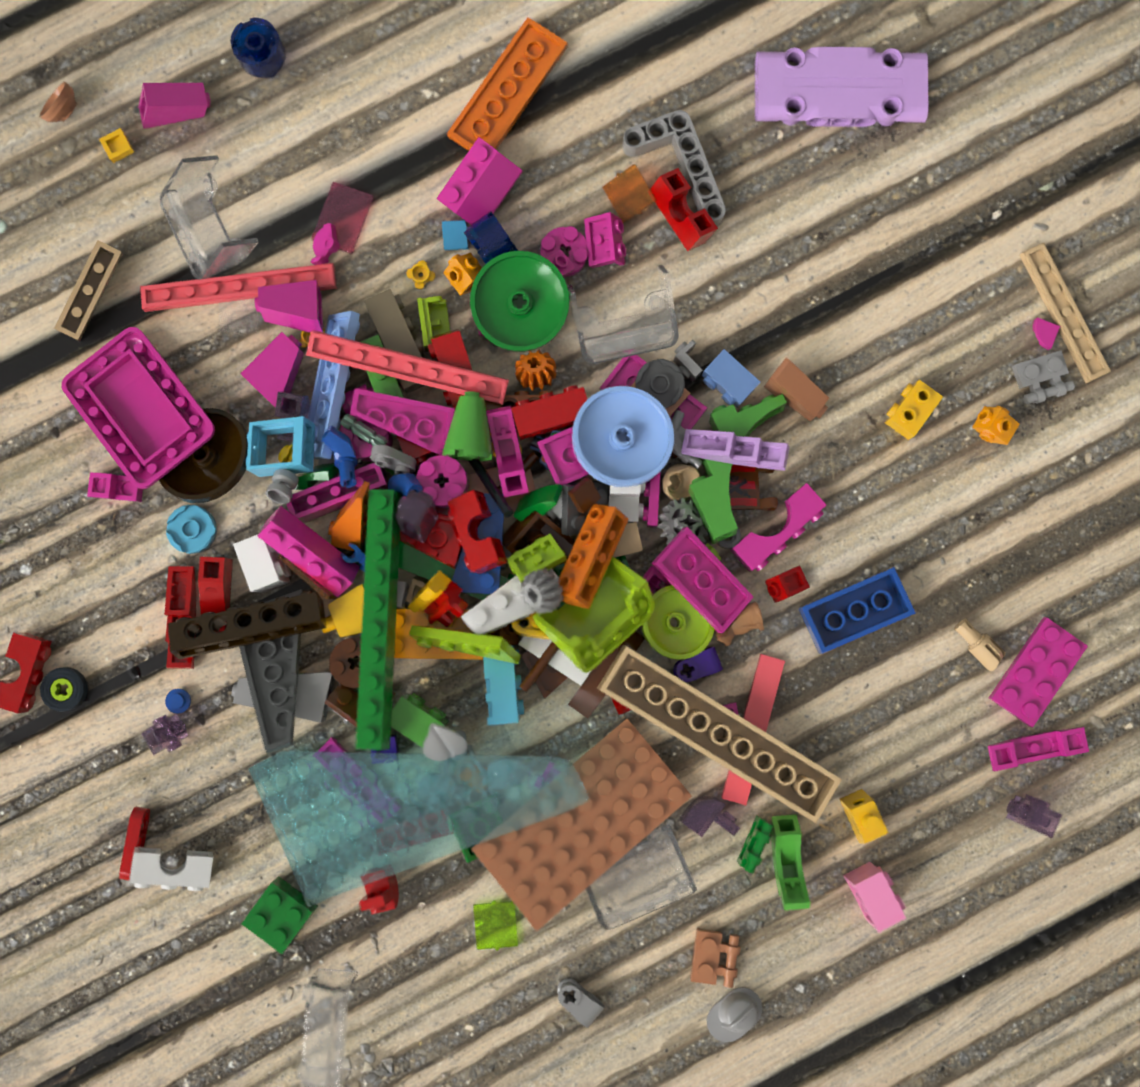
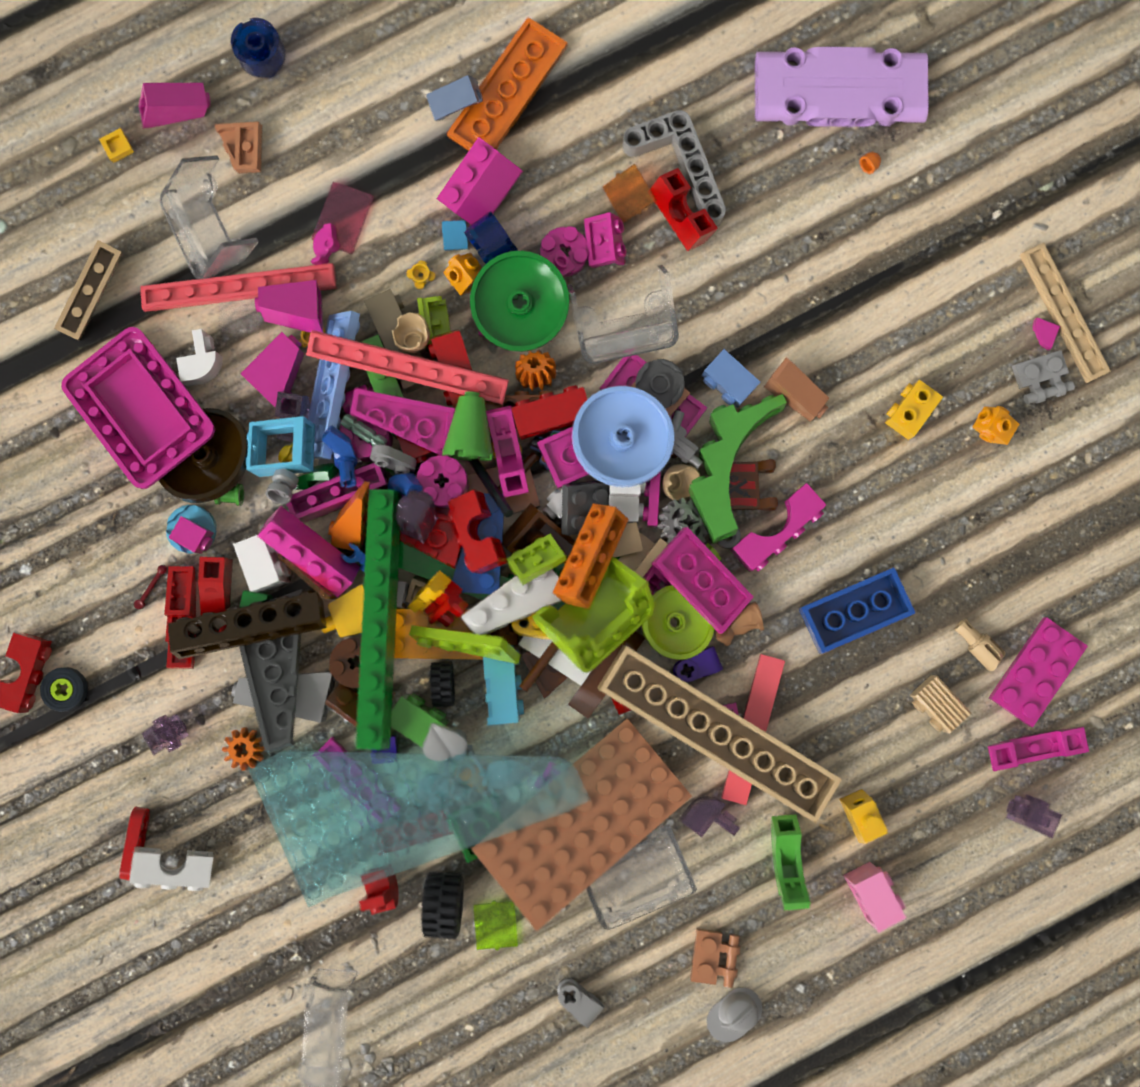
nougat piece [39,81,77,122] -> none
dark pink slope [87,472,143,502] -> none
blue plate [165,689,191,714] -> none
green brick [241,876,318,955] -> none
green slope [513,484,563,522] -> none
light grey gear [521,568,563,614] -> none
reddish brown tile [568,477,601,514] -> none
light grey bracket [673,340,703,381] -> none
lavender slope [681,429,790,471] -> none
green plate [737,815,773,874] -> none
red bracket [765,565,810,603] -> none
none -> dark red hinge [134,565,167,609]
none -> dark pink brick [169,516,214,554]
none -> white brick [176,329,222,387]
none -> bright green bush [214,484,244,506]
none -> nougat wing [215,122,263,173]
none -> orange gear [222,727,265,771]
none -> green slope [240,590,273,608]
none -> tan hair [392,312,430,354]
none -> black tyre [421,871,464,939]
none -> sand blue hinge [426,75,483,121]
none -> black tyre [430,661,455,707]
none -> tan panel [618,533,668,578]
none -> orange hinge [859,152,881,174]
none -> tan brick [910,675,971,733]

